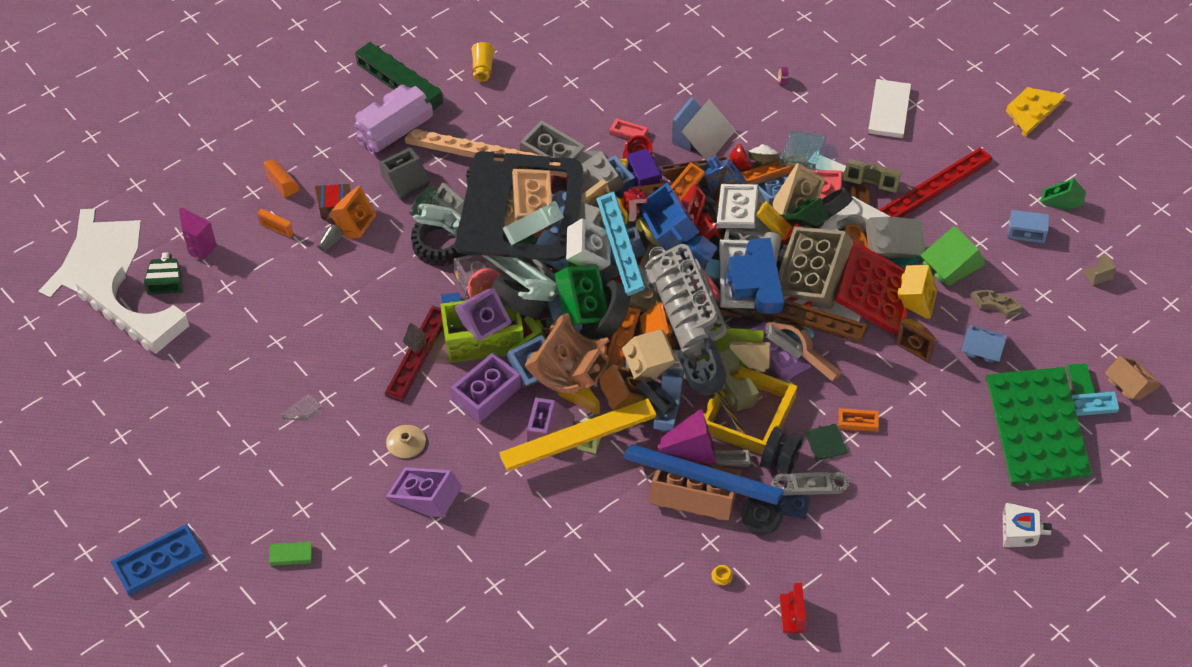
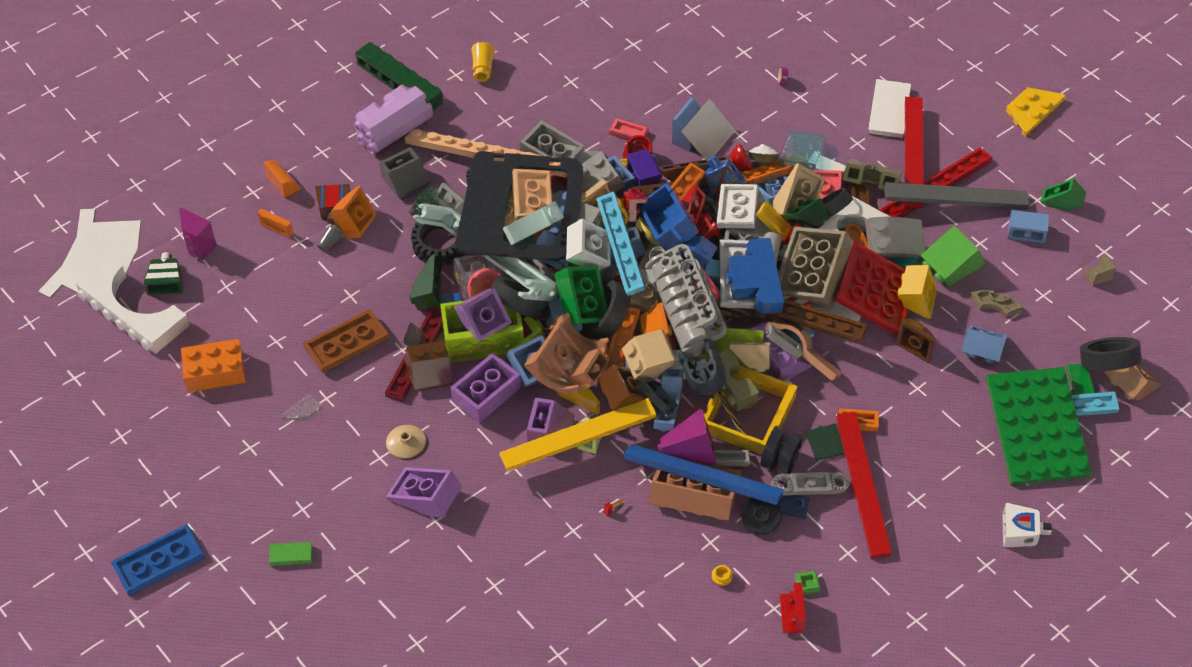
none -> orange brick [181,339,246,392]
none -> dark orange plate [303,309,389,373]
none -> reddish brown slope [404,340,452,391]
none -> dark green slope [409,254,442,311]
none -> red piece [603,498,623,516]
none -> bright green tile [795,570,821,595]
none -> red tile [835,411,892,558]
none -> dark grey tile [884,182,1029,209]
none -> red tile [904,96,924,208]
none -> black tyre [1080,337,1142,371]

